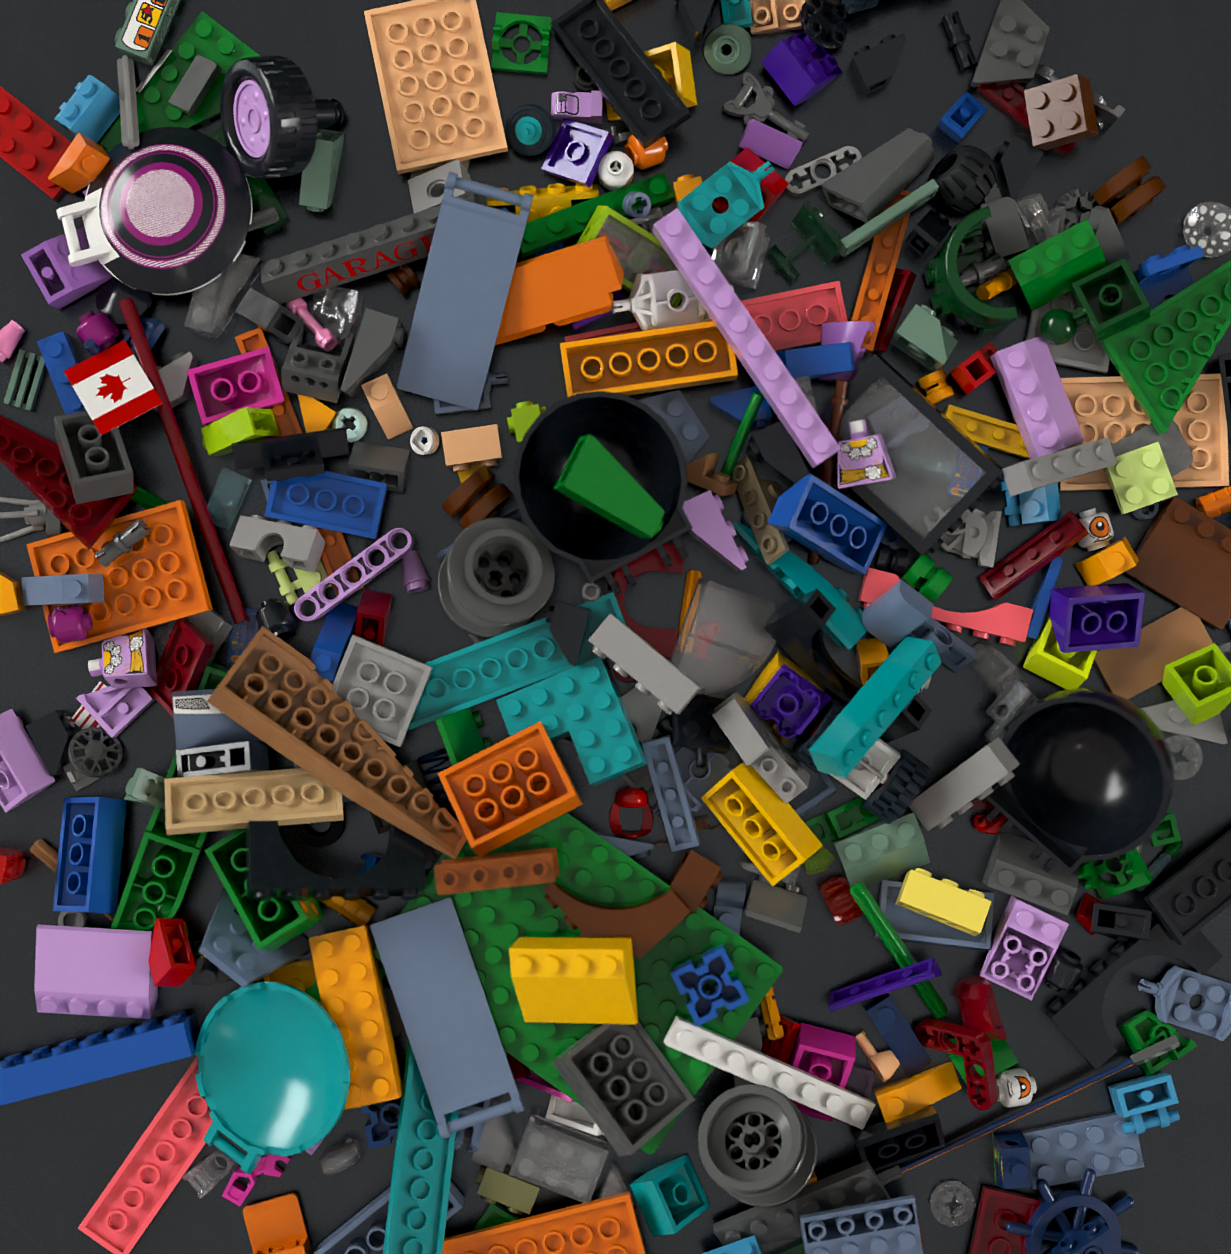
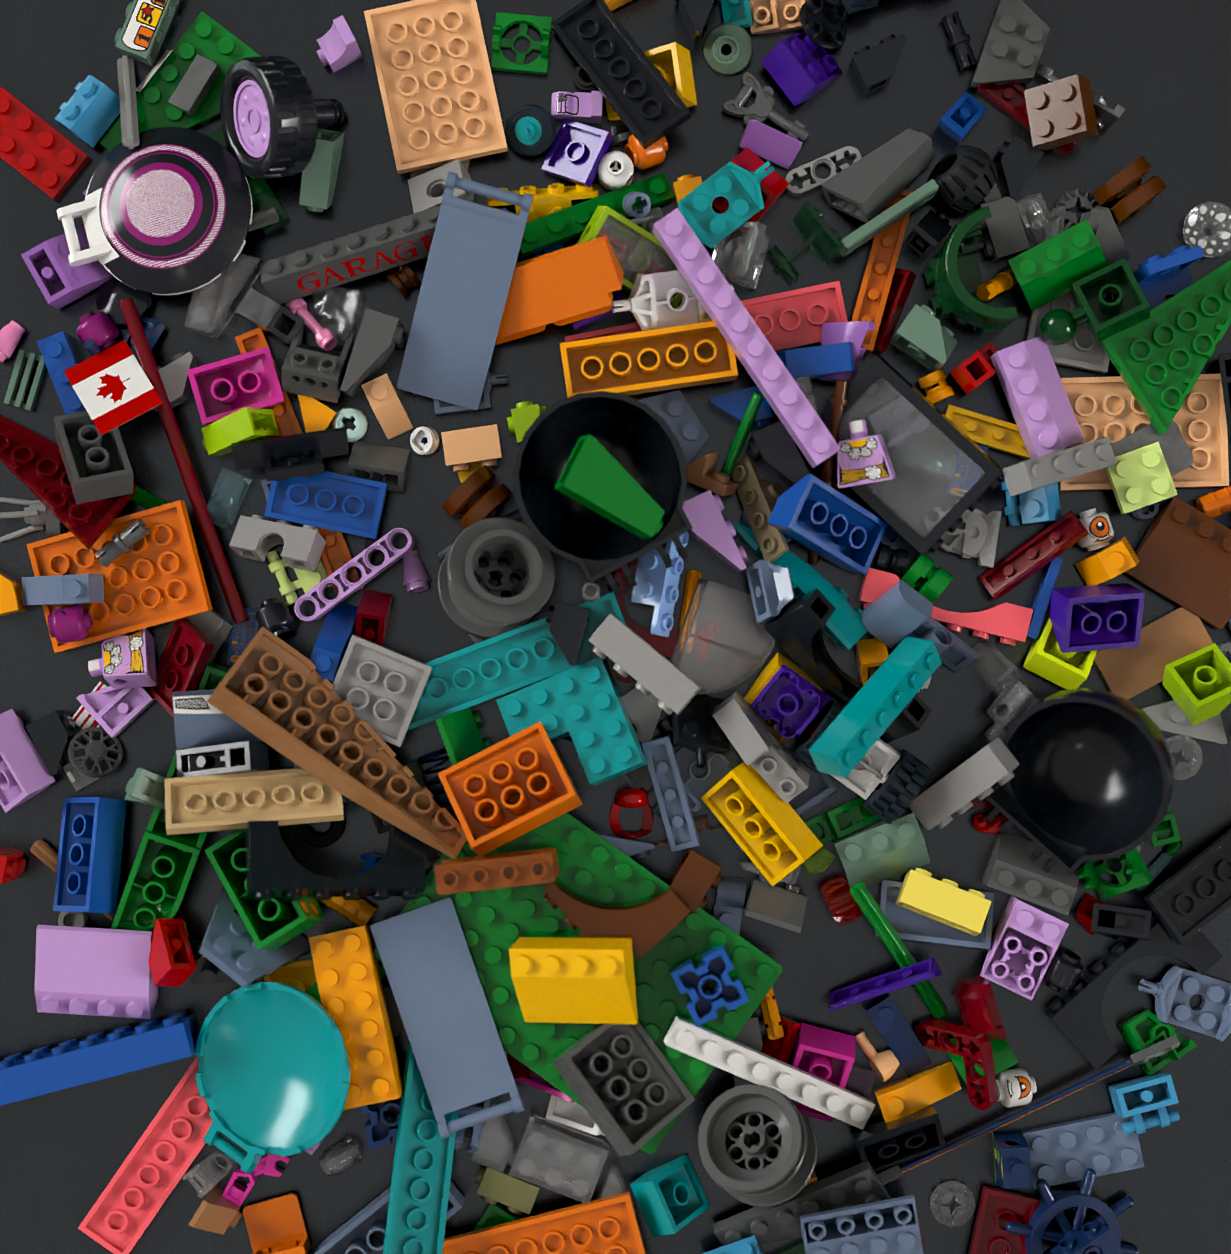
orange slope [48,132,110,194] -> none
dark grey pin [958,253,1006,287] -> none
none -> medium nougat slope [188,1185,243,1235]
none -> lavender arch [316,15,363,73]
none -> light blue bracket [631,532,689,637]
none -> sand blue slope [746,560,794,623]

